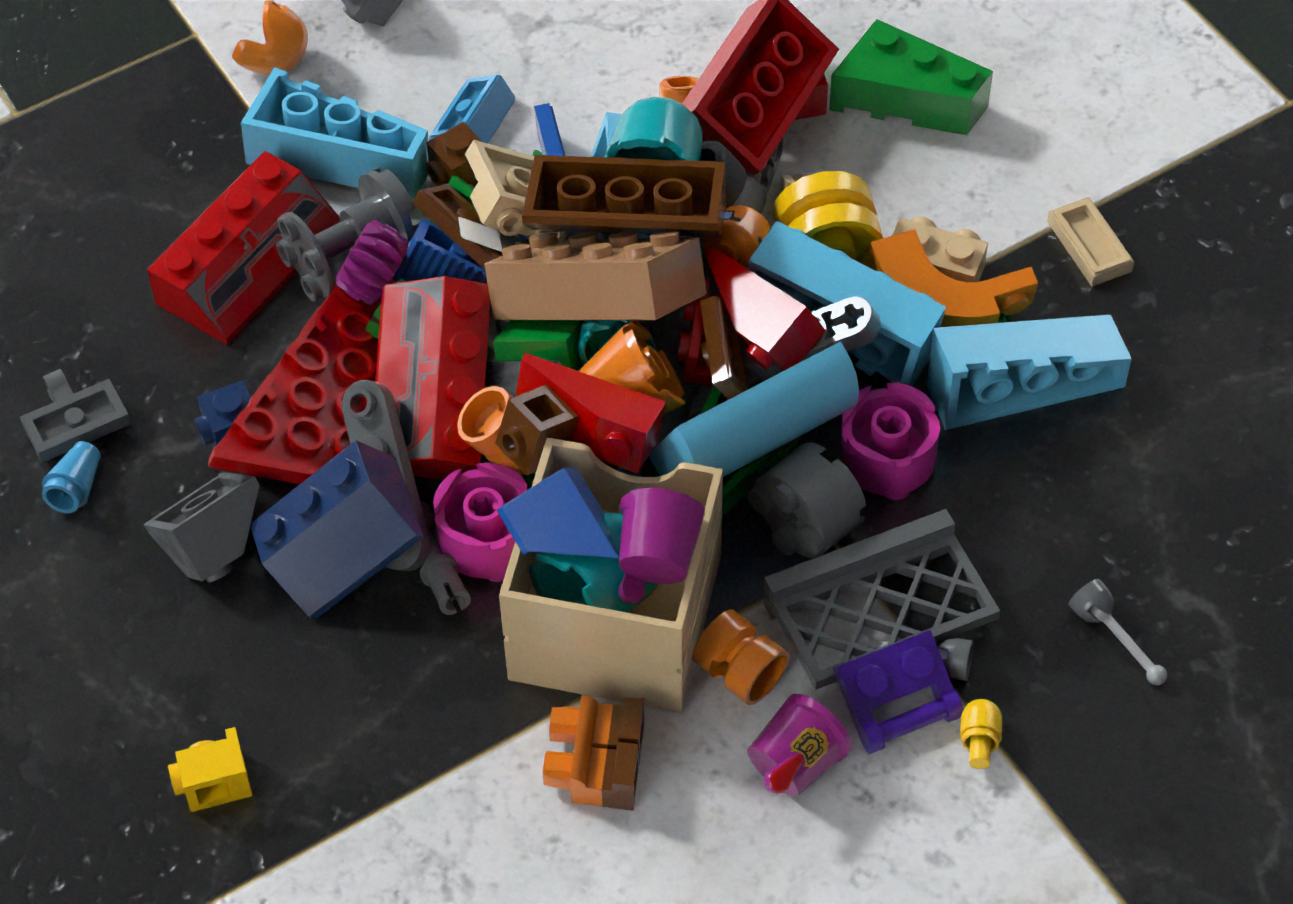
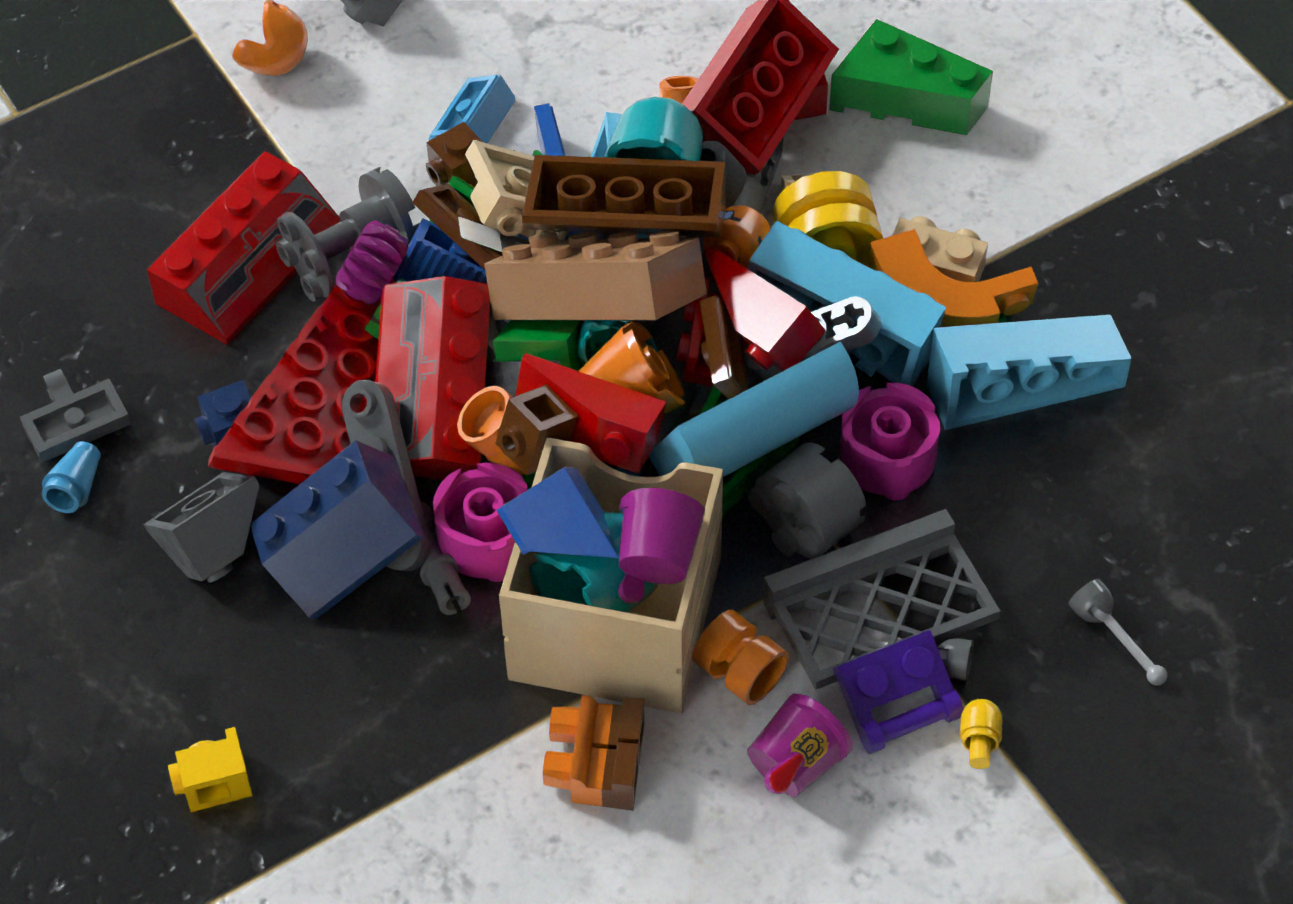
medium azure wedge [241,67,429,200] -> none
tan tile [1047,197,1134,287] -> none

